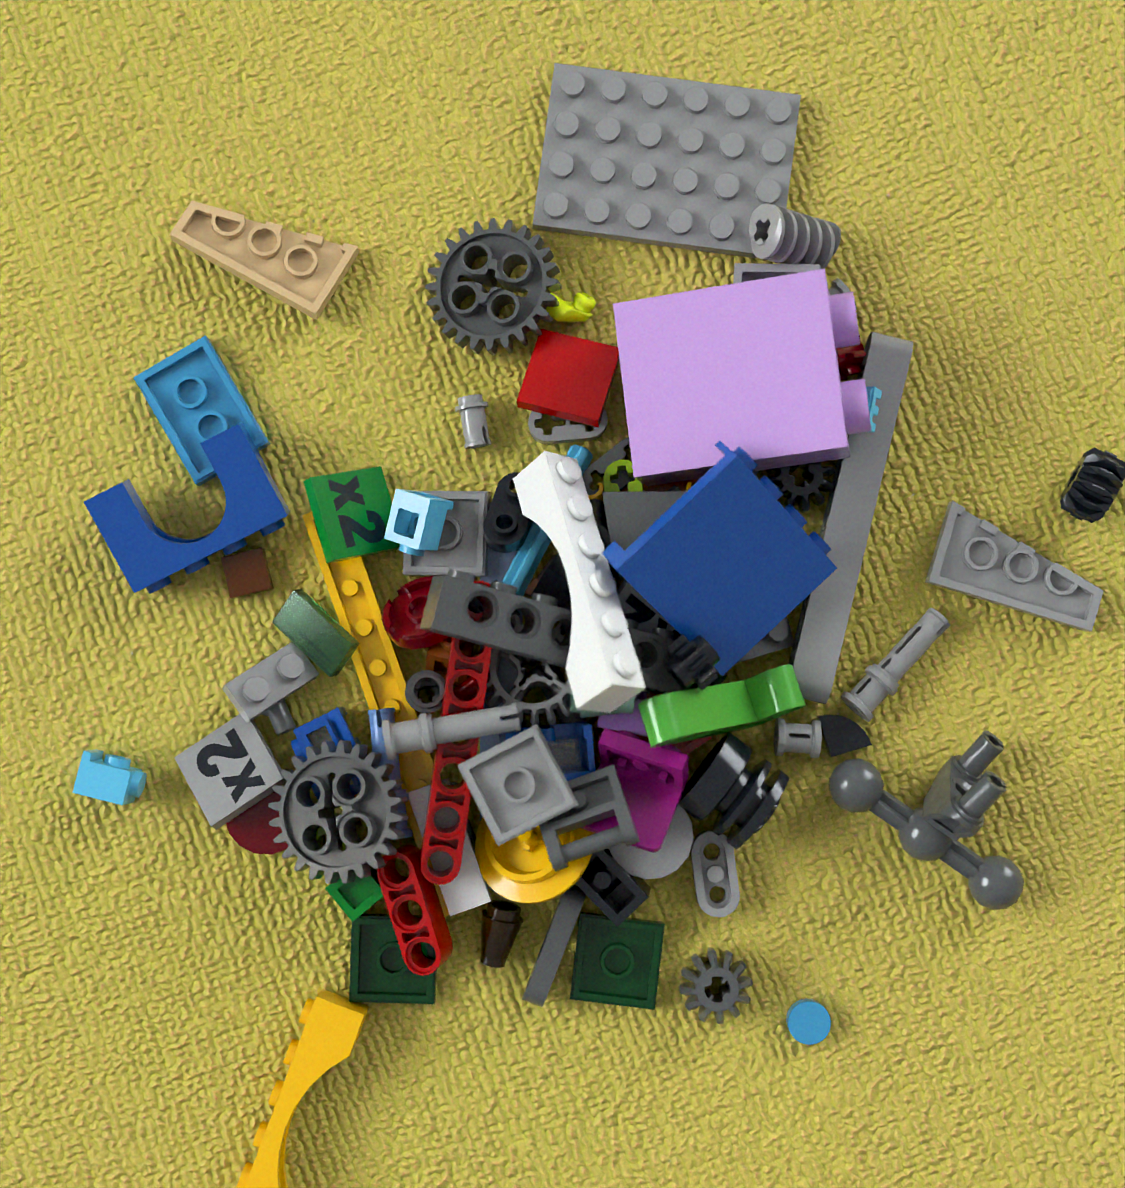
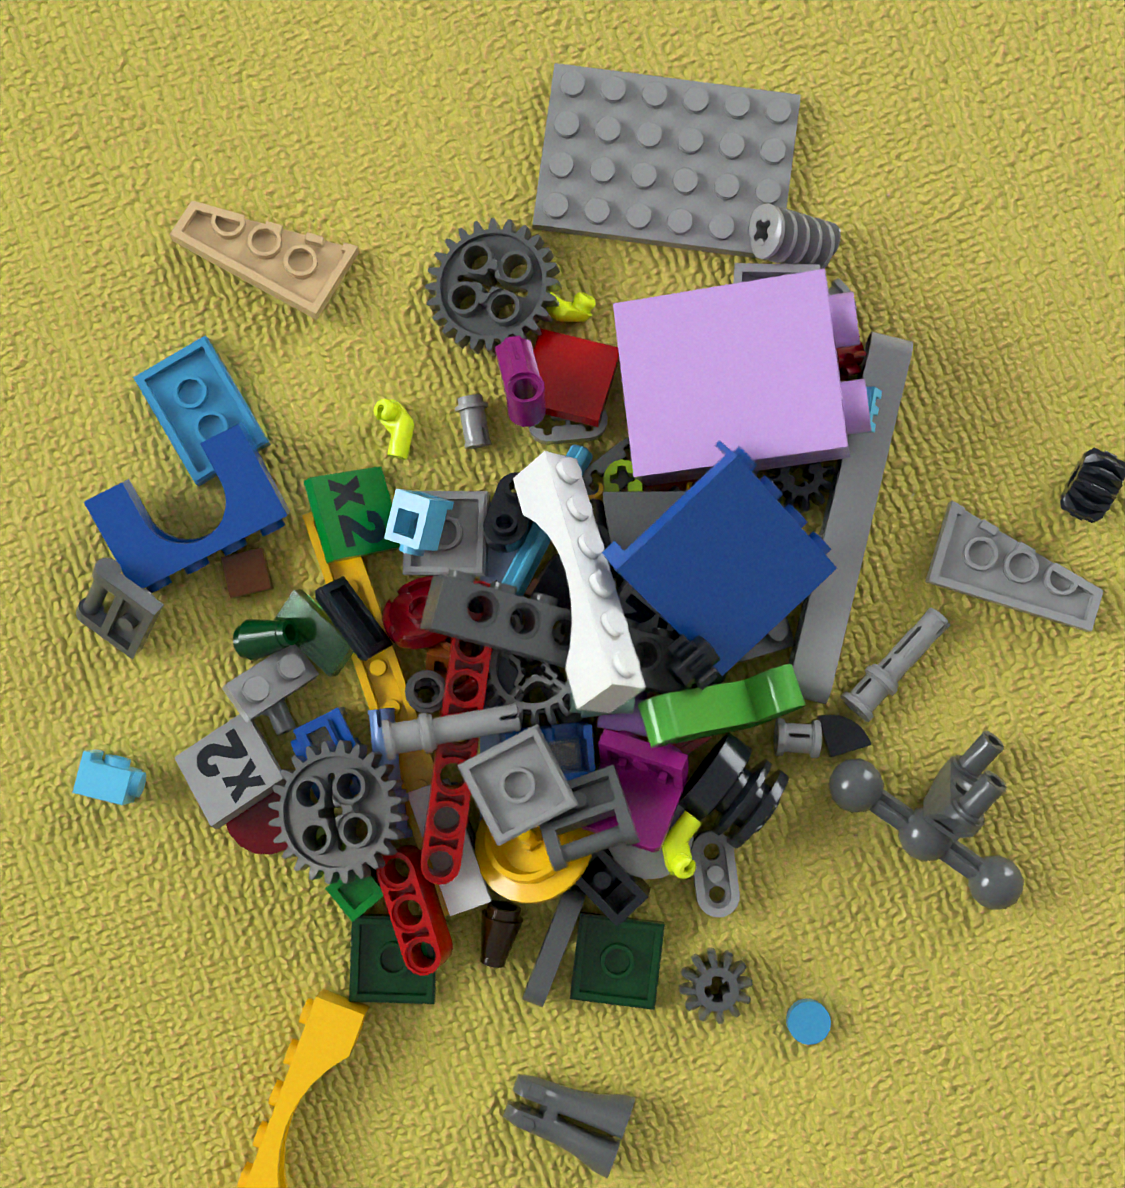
none -> dark grey plate [76,558,164,659]
none -> dark green cone [233,619,299,661]
none -> black tile [315,576,393,661]
none -> neon yellow arm [373,398,414,460]
none -> magenta piece [495,335,546,427]
none -> dark grey piece [503,1074,636,1178]
none -> neon yellow arm [662,810,702,879]

